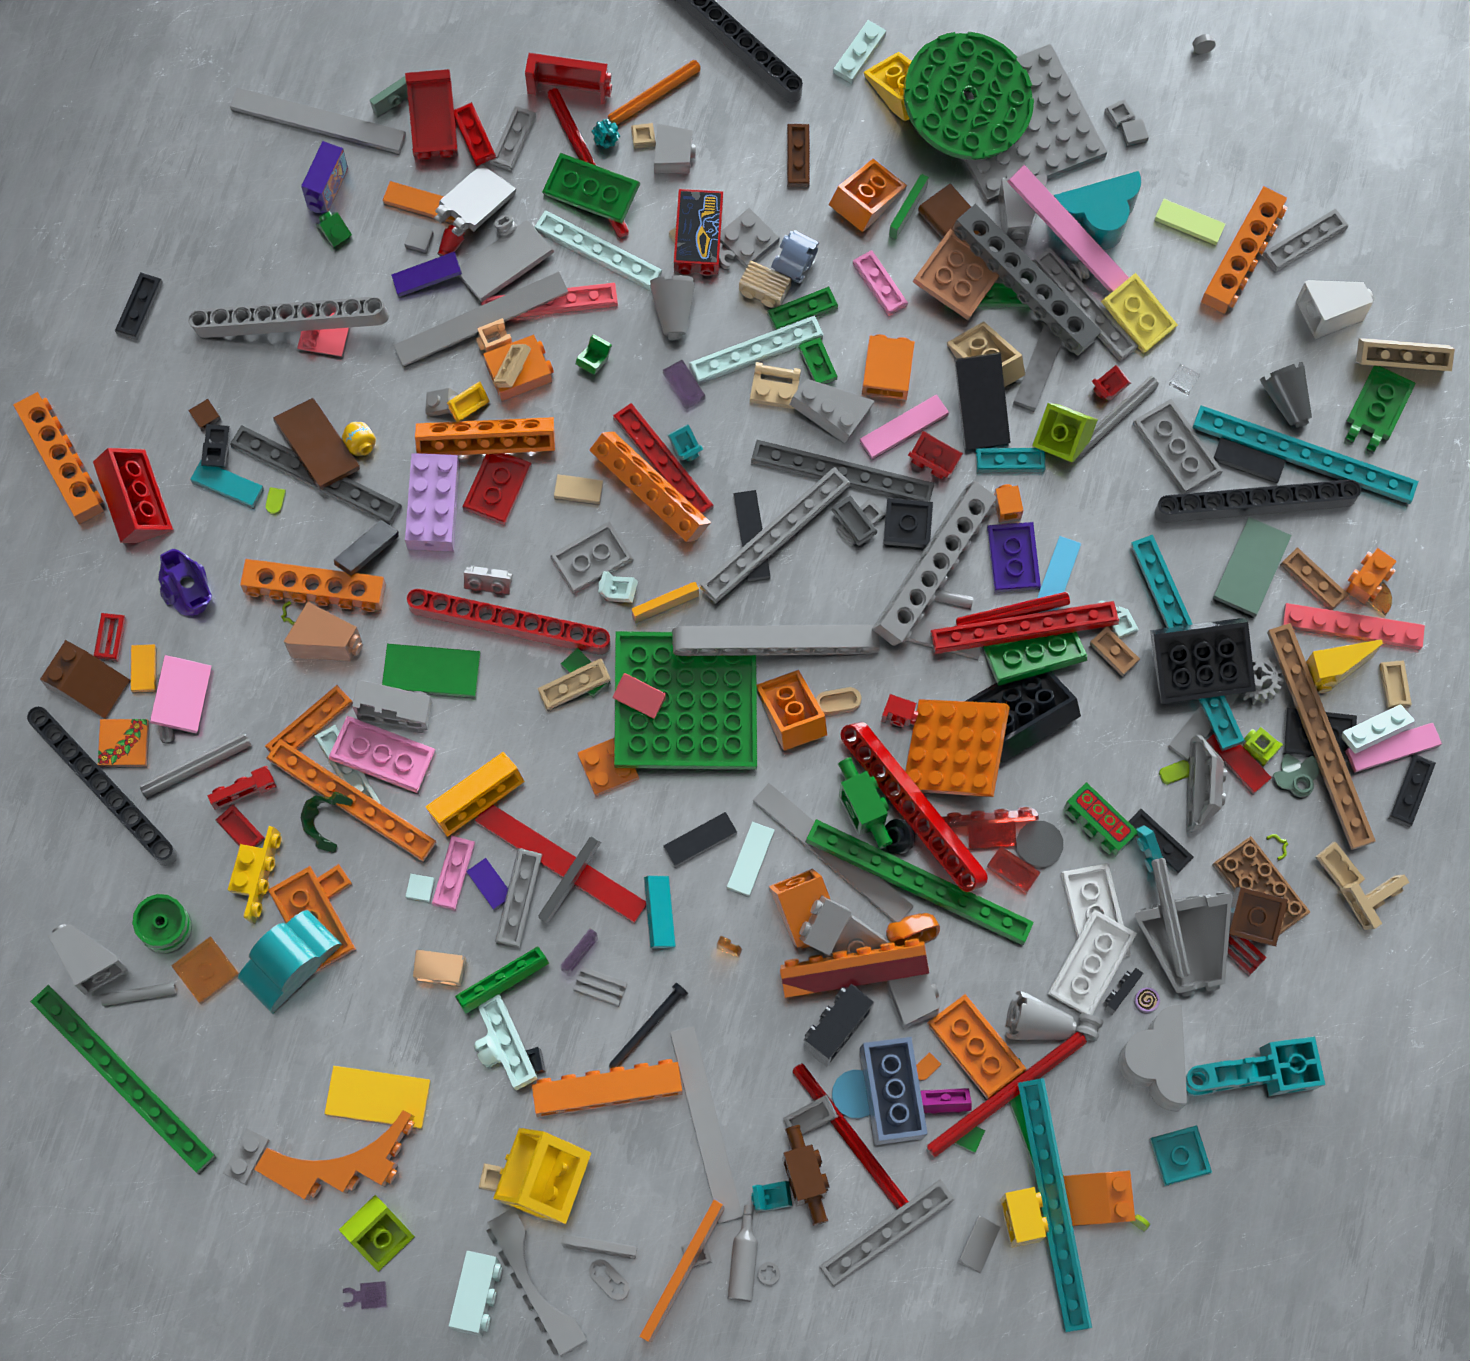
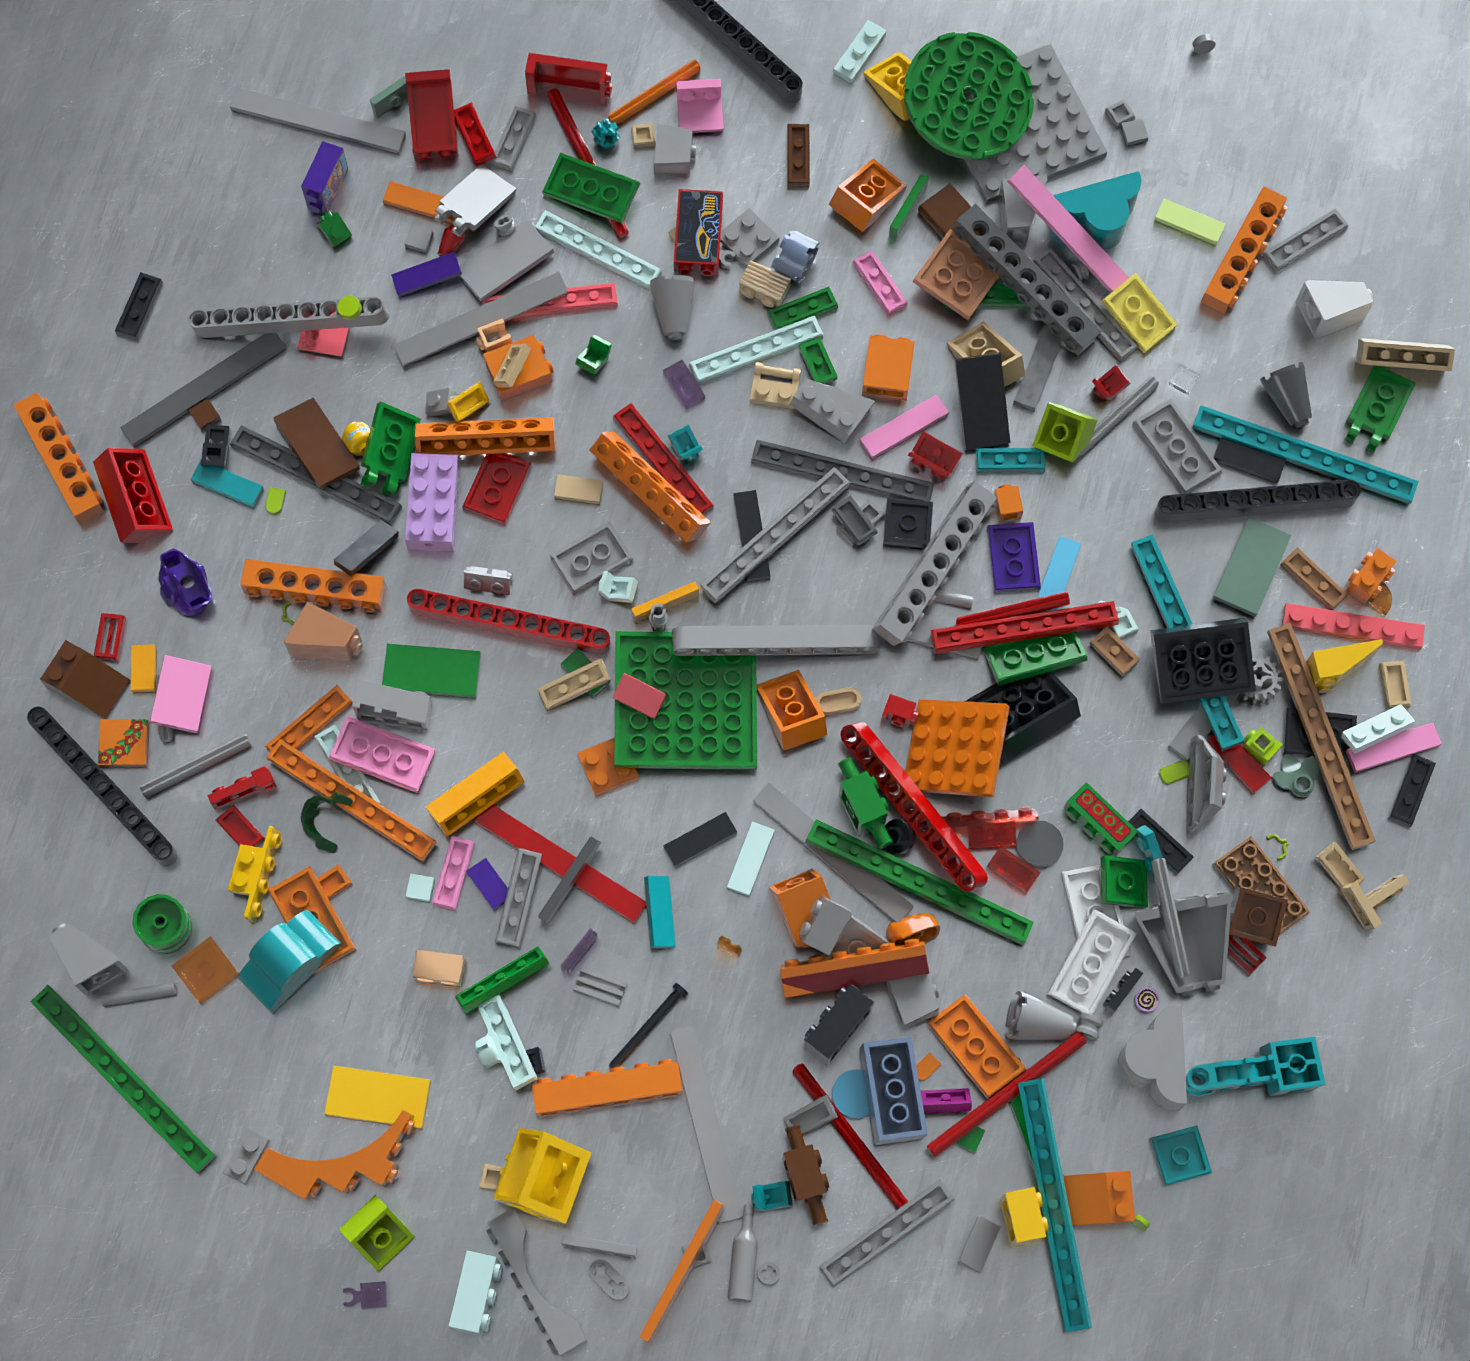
none -> dark grey tile [120,333,286,447]
none -> lime tile [337,296,362,320]
none -> green tile [361,402,421,496]
none -> light grey pin [649,604,668,632]
none -> bright pink bracket [676,79,724,133]
none -> green plate [1100,855,1148,908]

